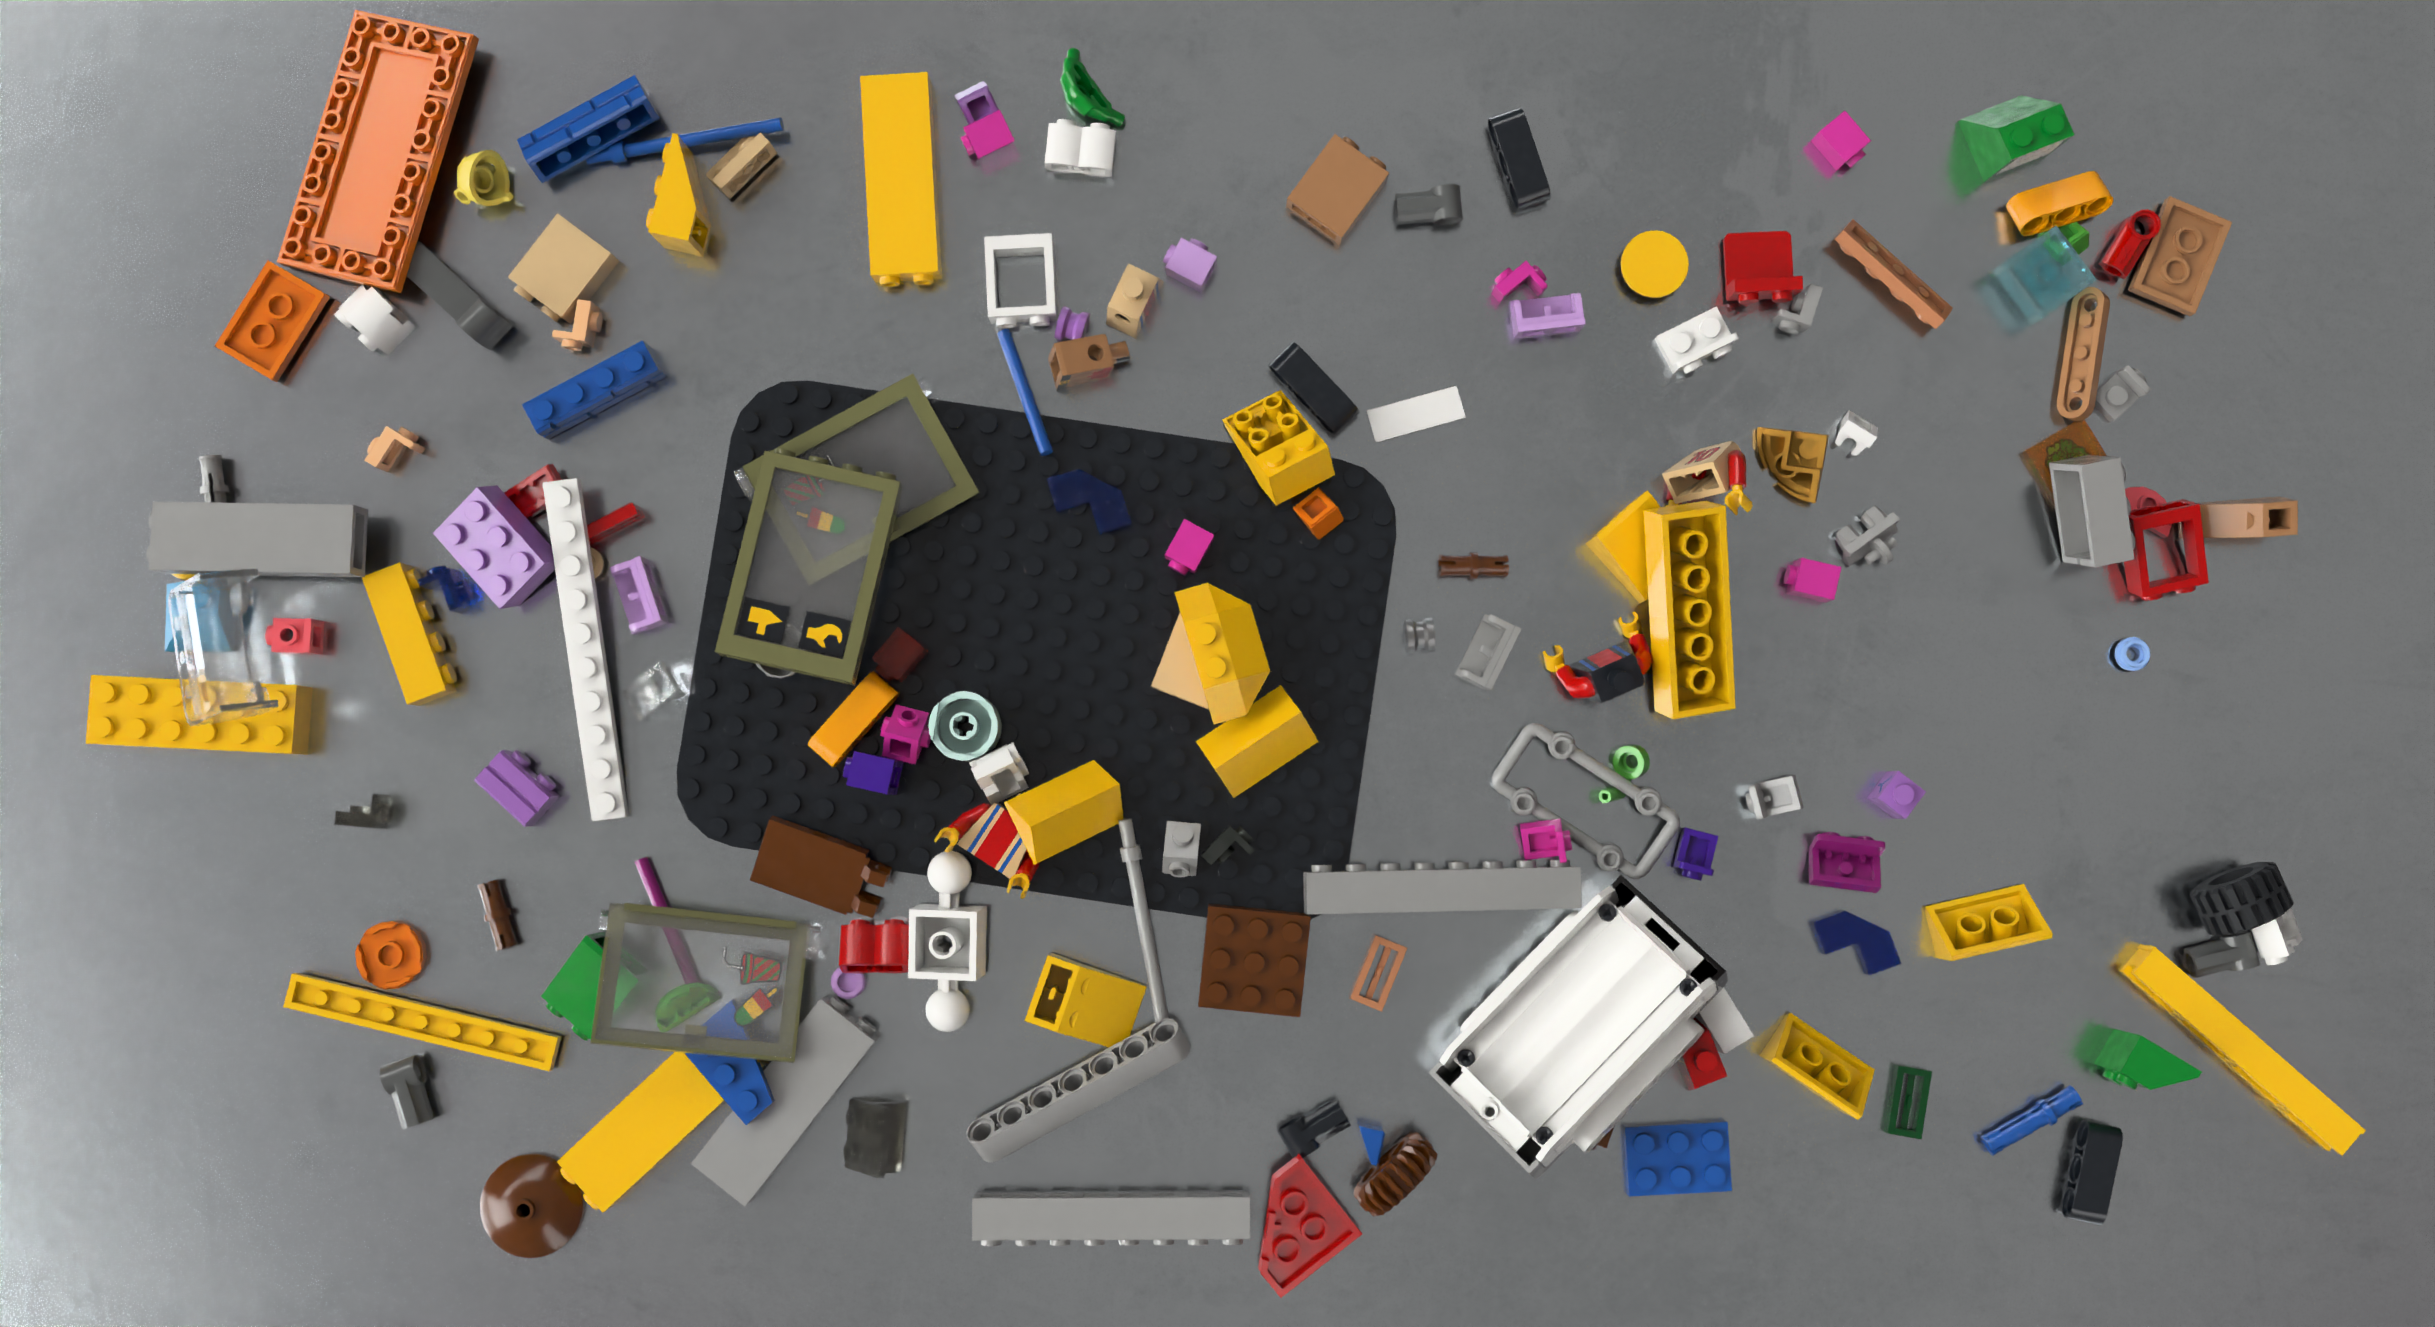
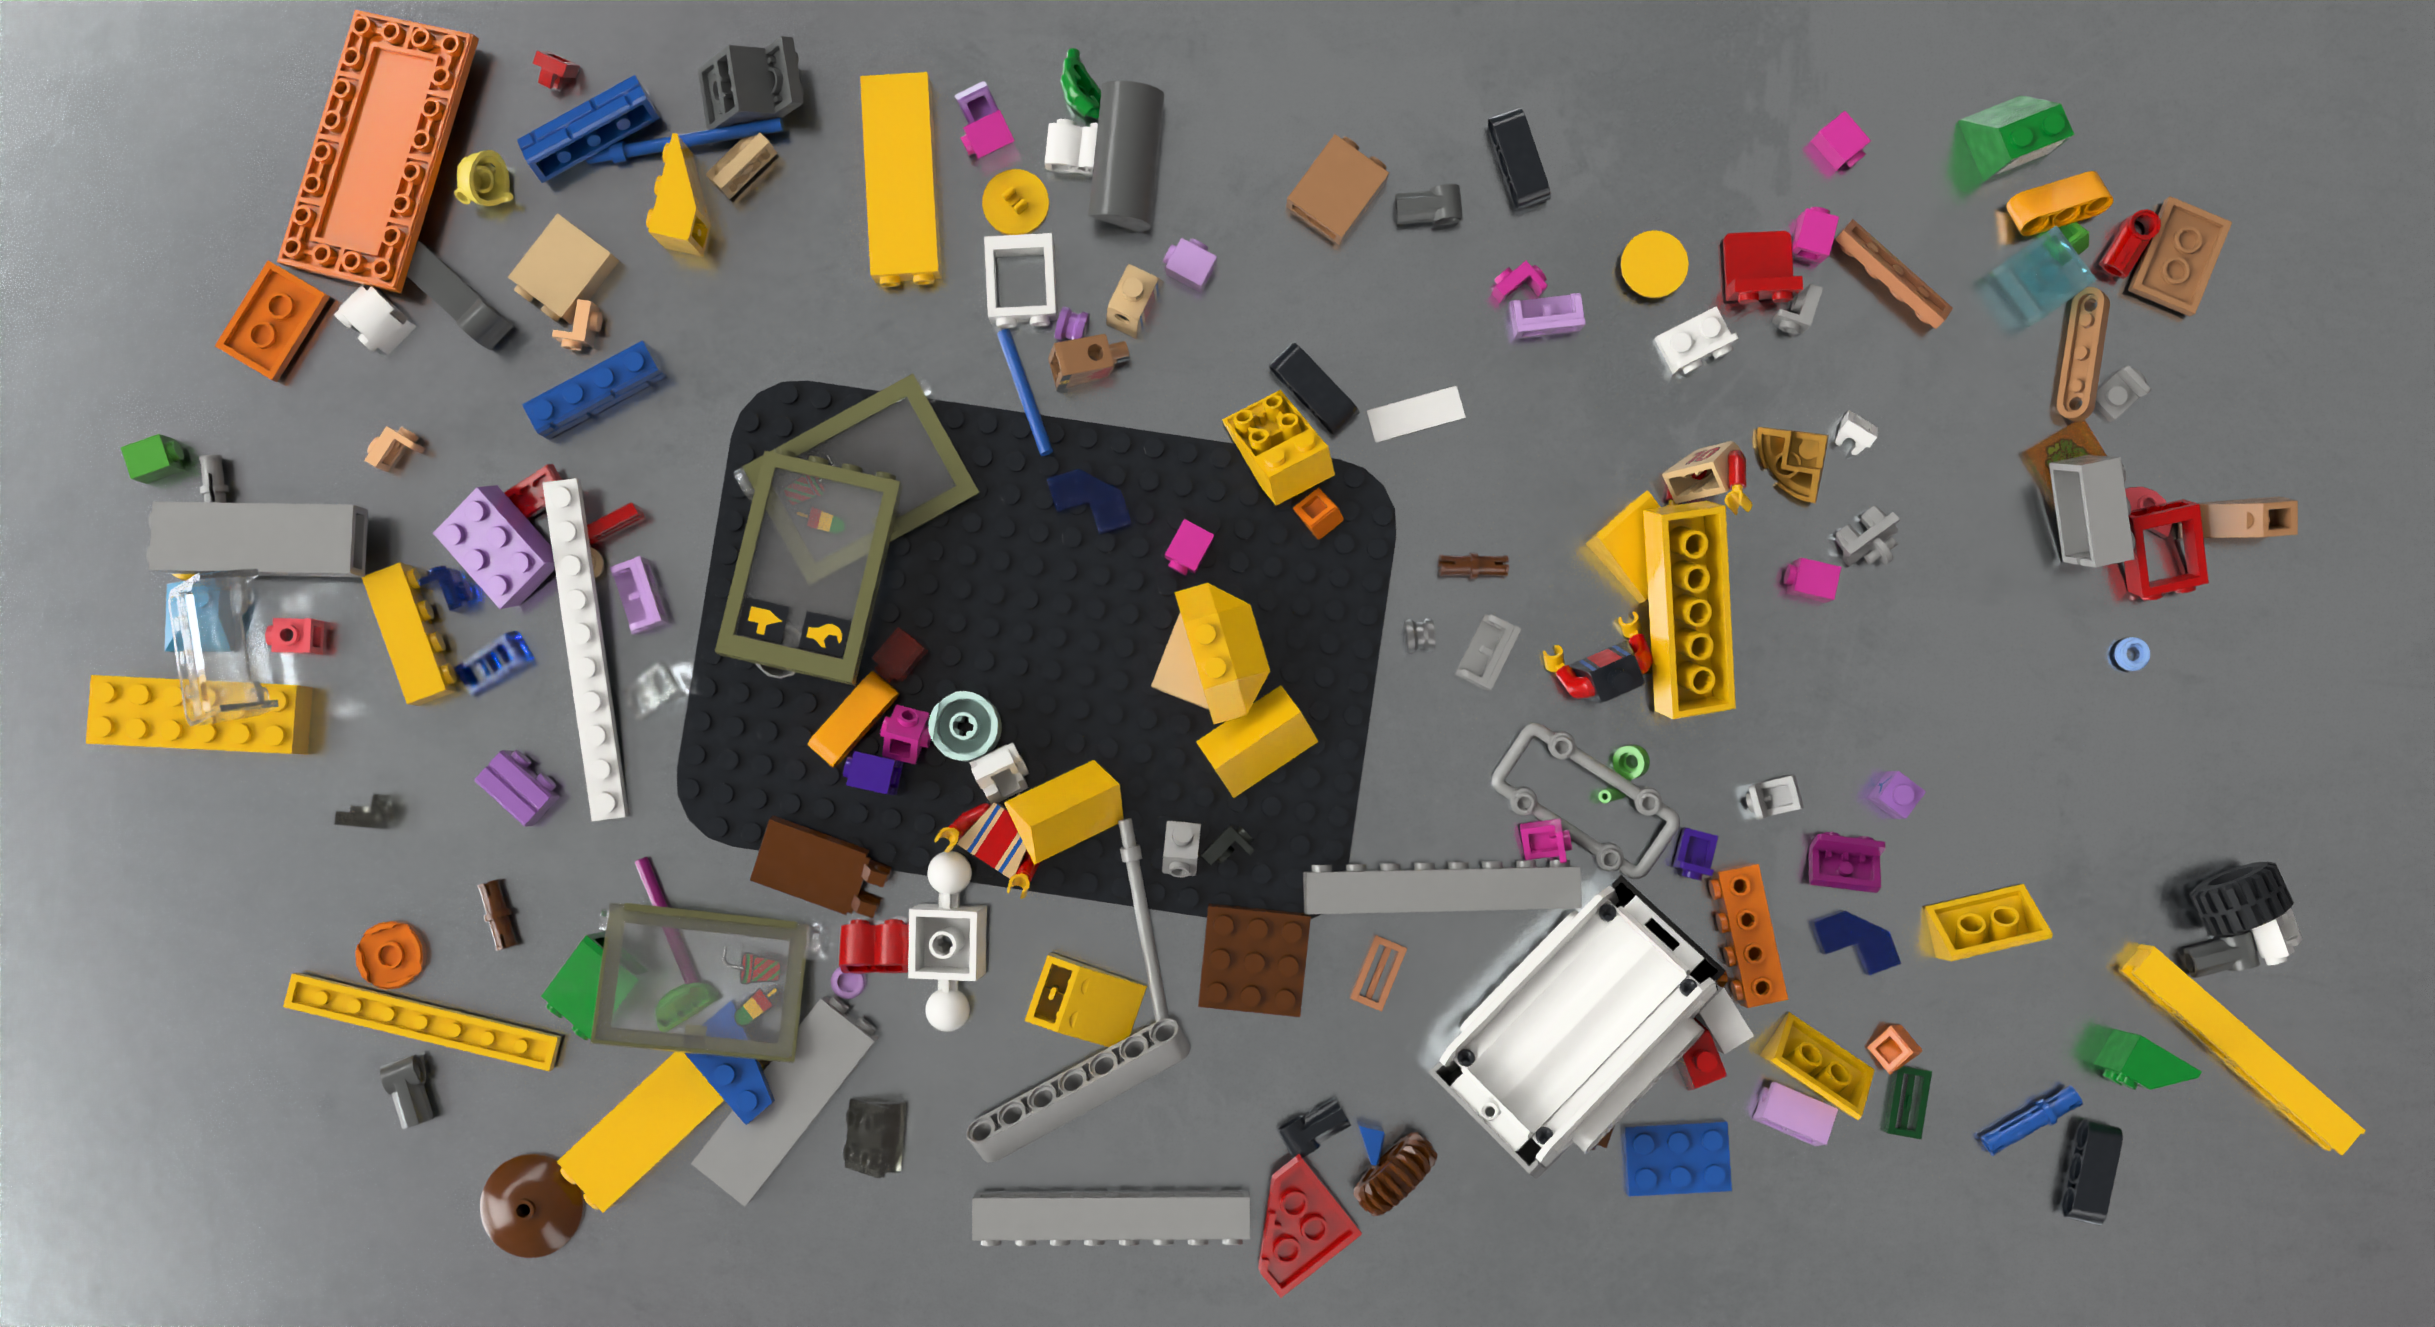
none -> bright green brick [120,434,185,484]
none -> clear blue slope [454,631,534,697]
none -> red tile [532,50,580,89]
none -> dark grey bracket [697,36,804,130]
none -> yellow piece [982,169,1049,235]
none -> dark grey brick [1088,81,1165,232]
none -> orange brick [1709,863,1788,1008]
none -> lavender hinge [1752,1082,1838,1146]
none -> dark pink brick [1792,207,1839,263]
none -> orange slope [1867,1024,1922,1074]

